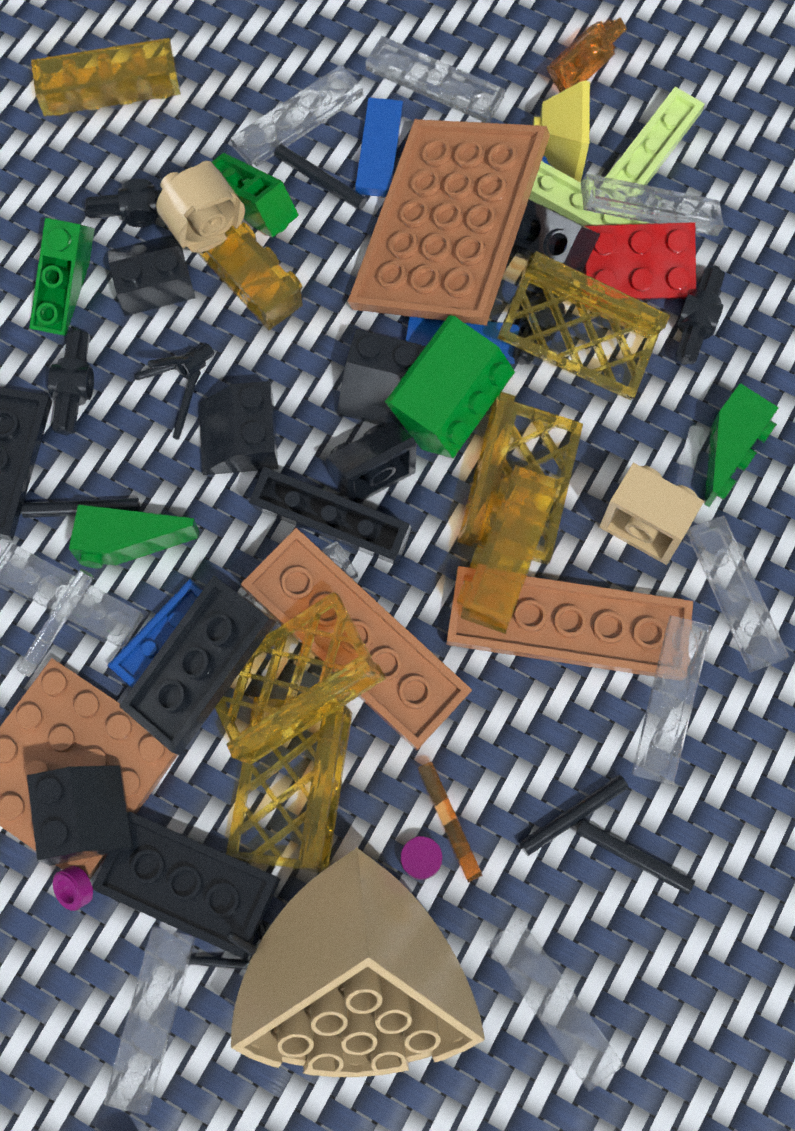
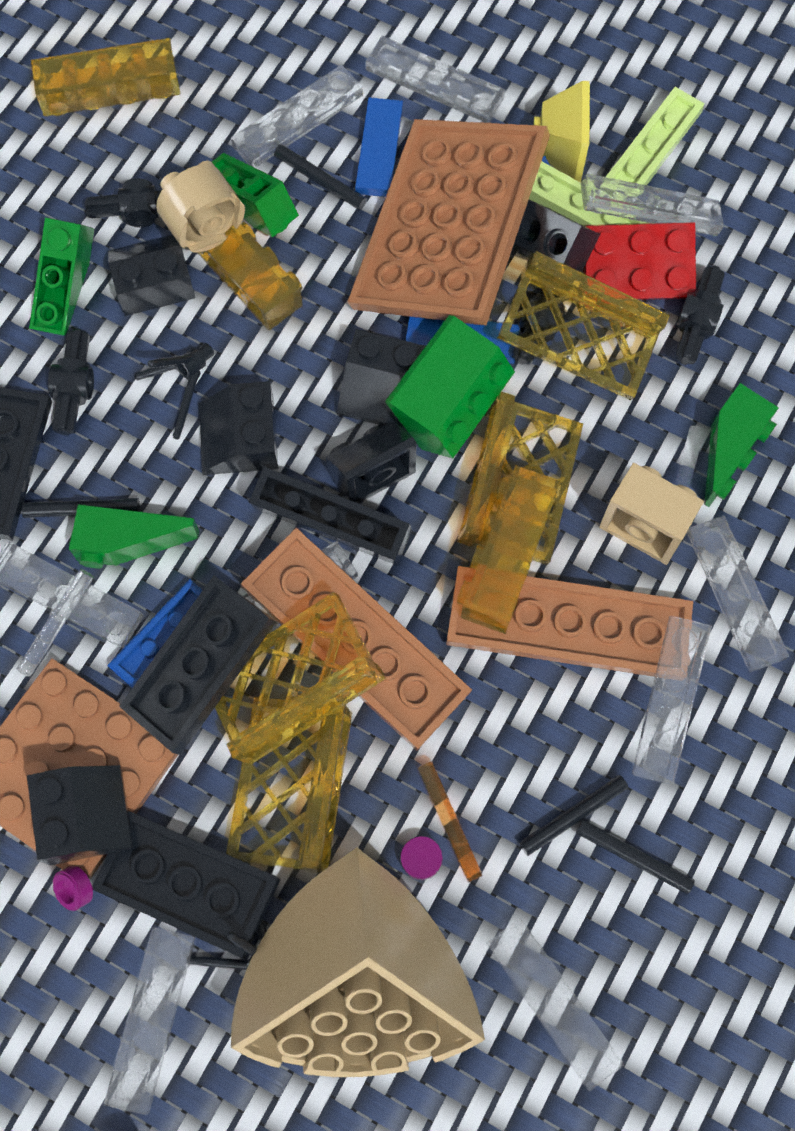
clear orange hinge [546,17,627,92] -> none

